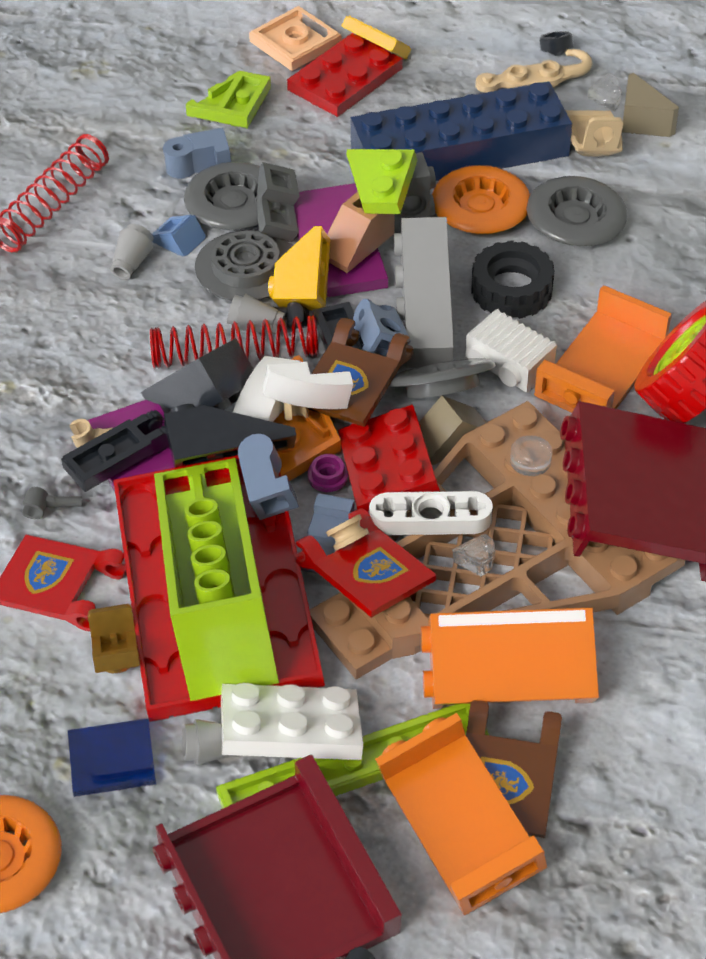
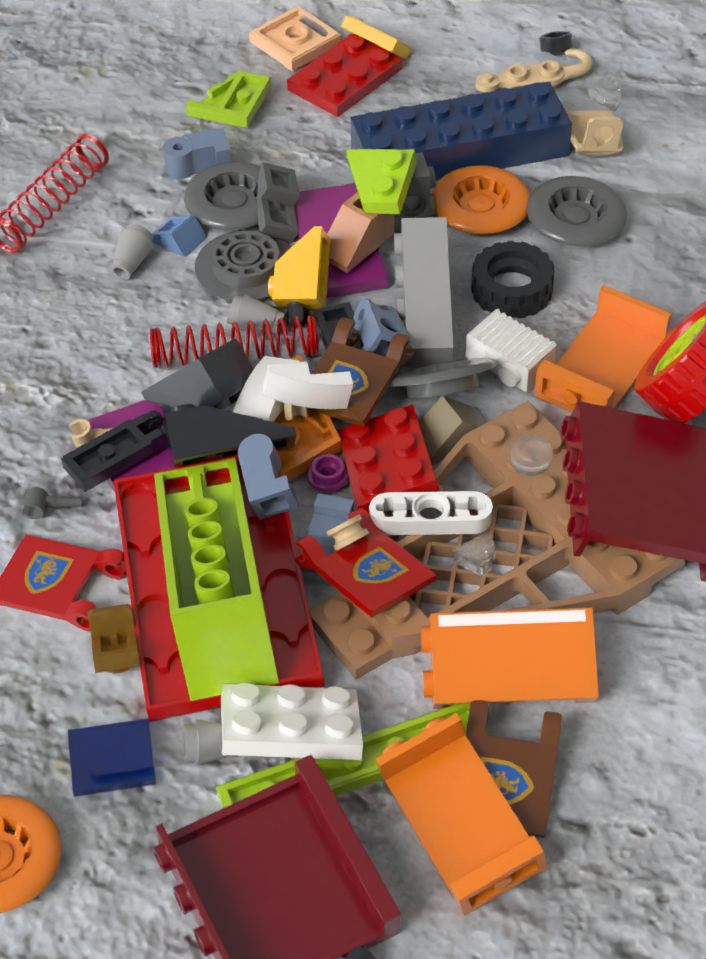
dark tan slope [622,73,679,137] -> none

